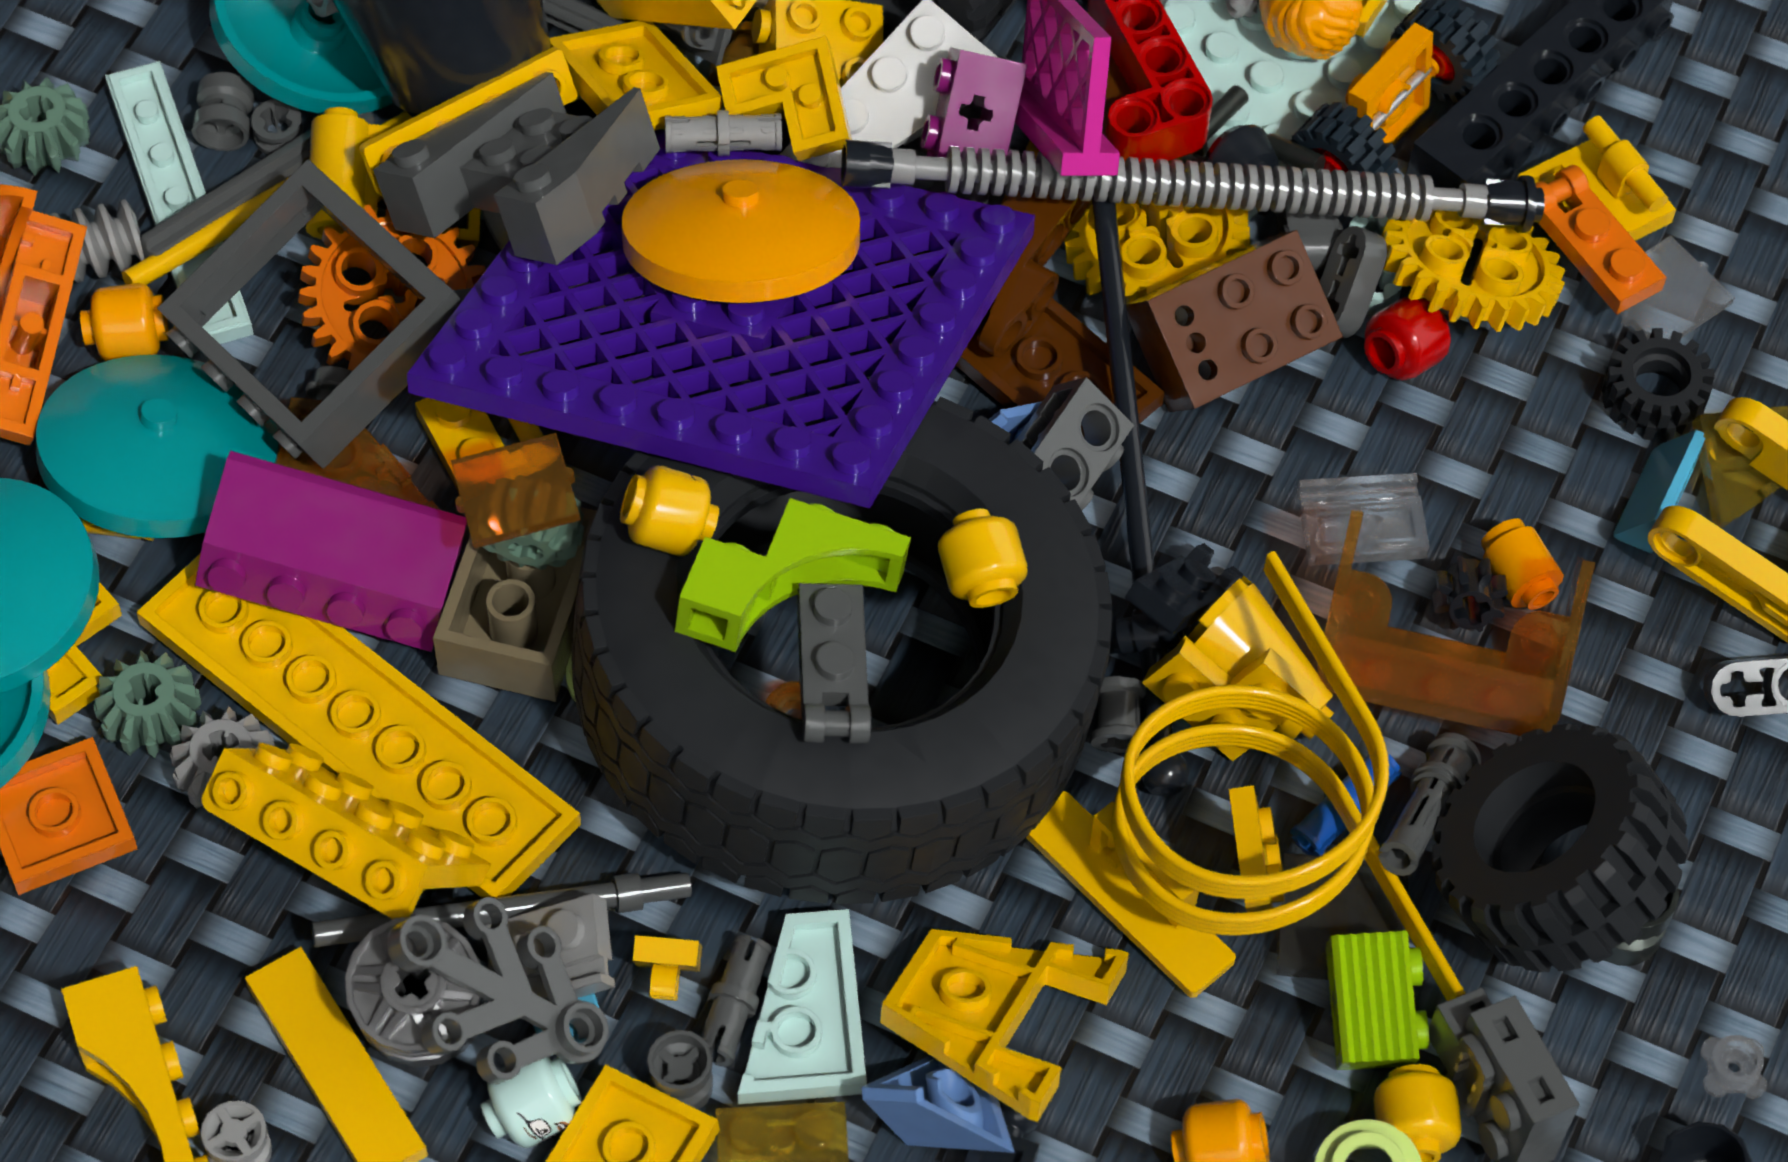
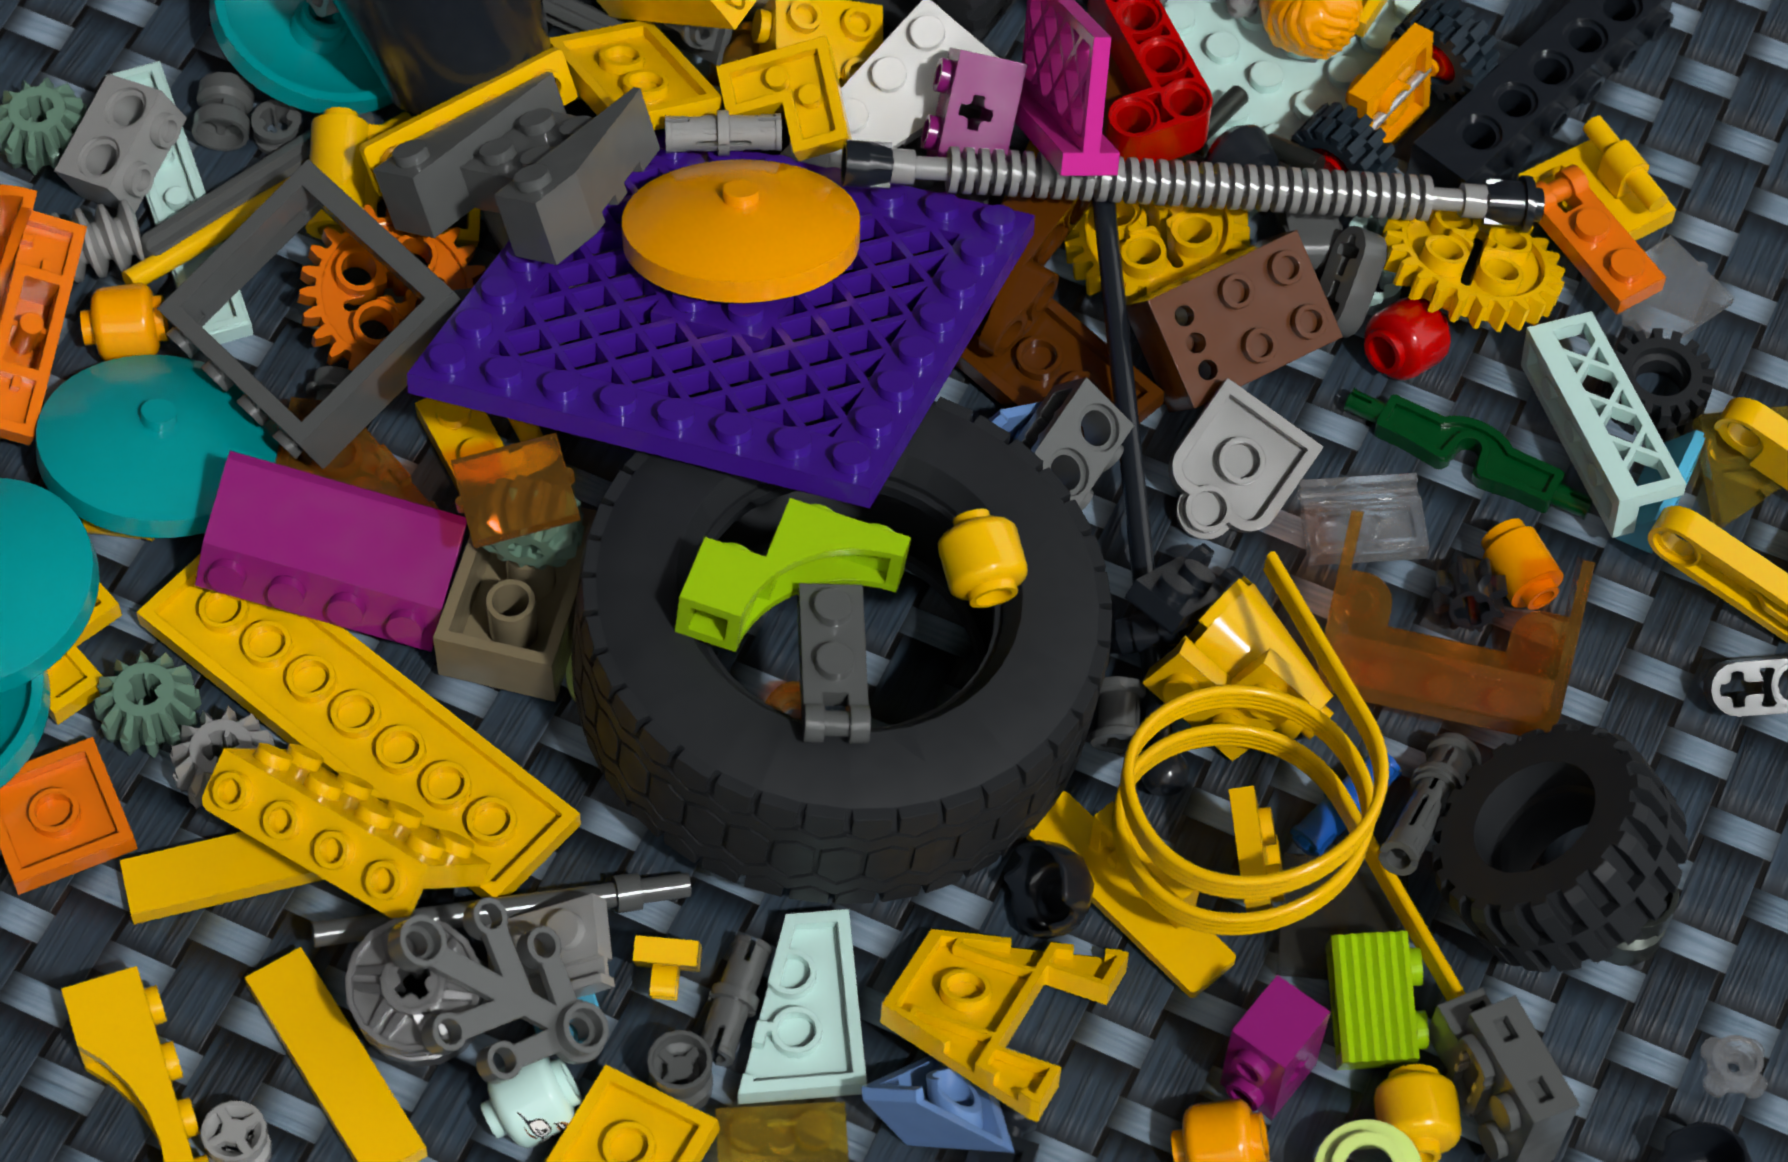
yellow head [620,466,719,556] -> none
none -> light grey brick [54,74,187,213]
none -> yellow tile [120,831,325,924]
none -> black hair [1004,840,1094,940]
none -> light grey plate [1168,378,1324,540]
none -> magenta brick [1220,975,1330,1120]
none -> dark green piece [1344,388,1593,520]
none -> light aqua fence [1521,311,1686,538]

